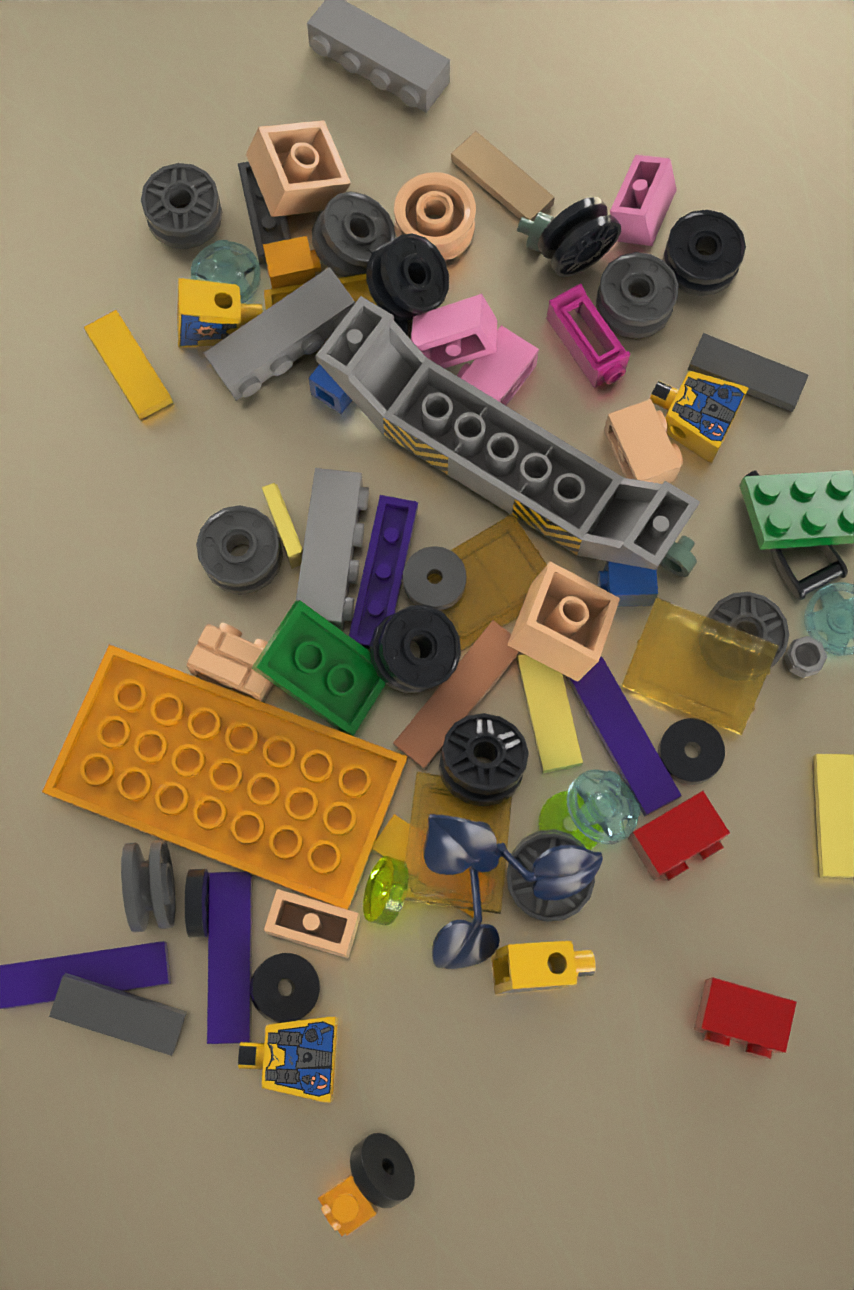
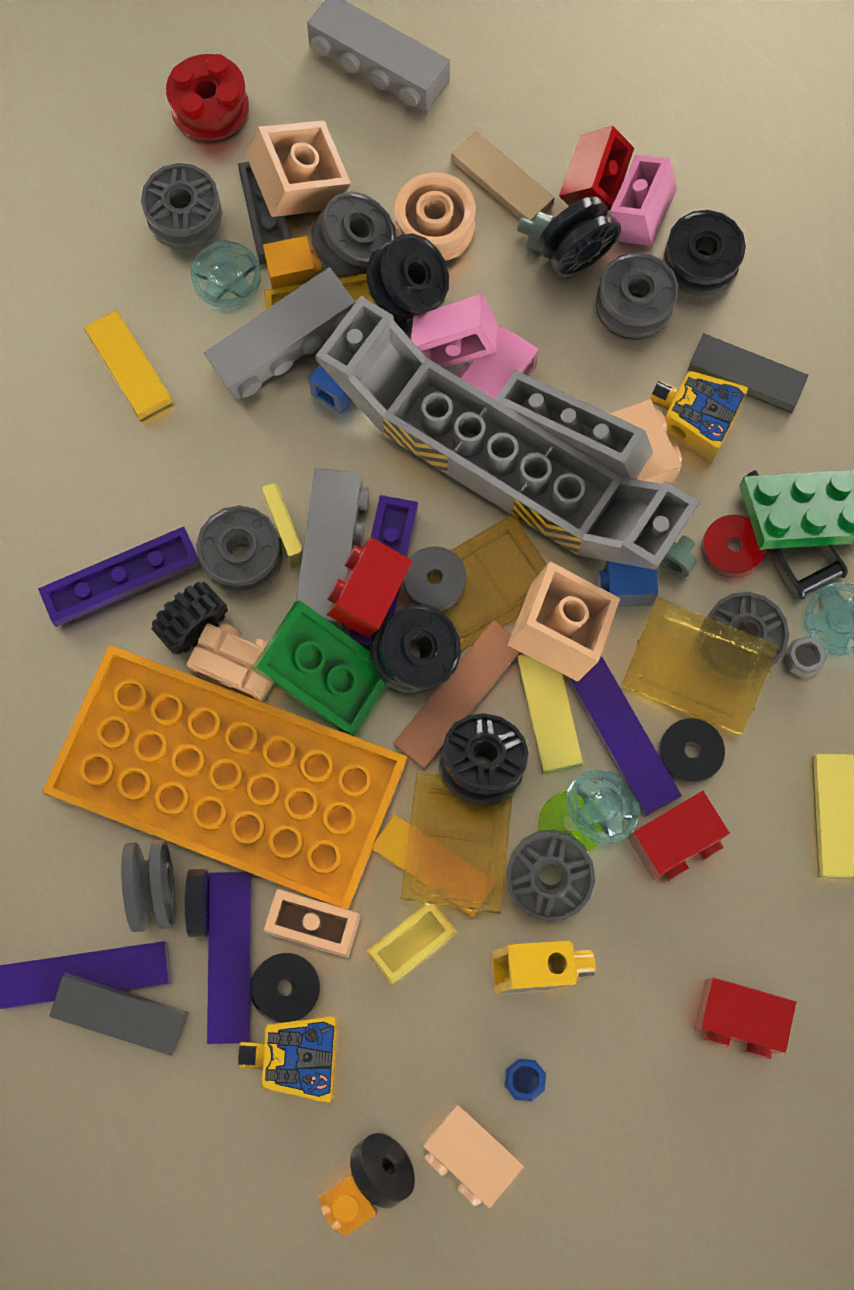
yellow torso [177,278,263,347] -> none
clear neon green piece [363,856,409,926] -> none
dark blue plant [423,814,603,969] -> none
dark pink window [546,284,630,388] -> none
none -> dark purple plate [38,526,201,627]
none -> black tyre [151,581,228,655]
none -> red wheel [166,54,249,141]
none -> red brick [326,537,413,638]
none -> light yellow tile [366,899,457,986]
none -> light nougat brick [423,1104,525,1209]
none -> light grey brick [496,370,653,480]
none -> blue tile [504,1059,546,1101]
none -> red brick [559,125,634,211]
none -> red piece [701,515,766,578]

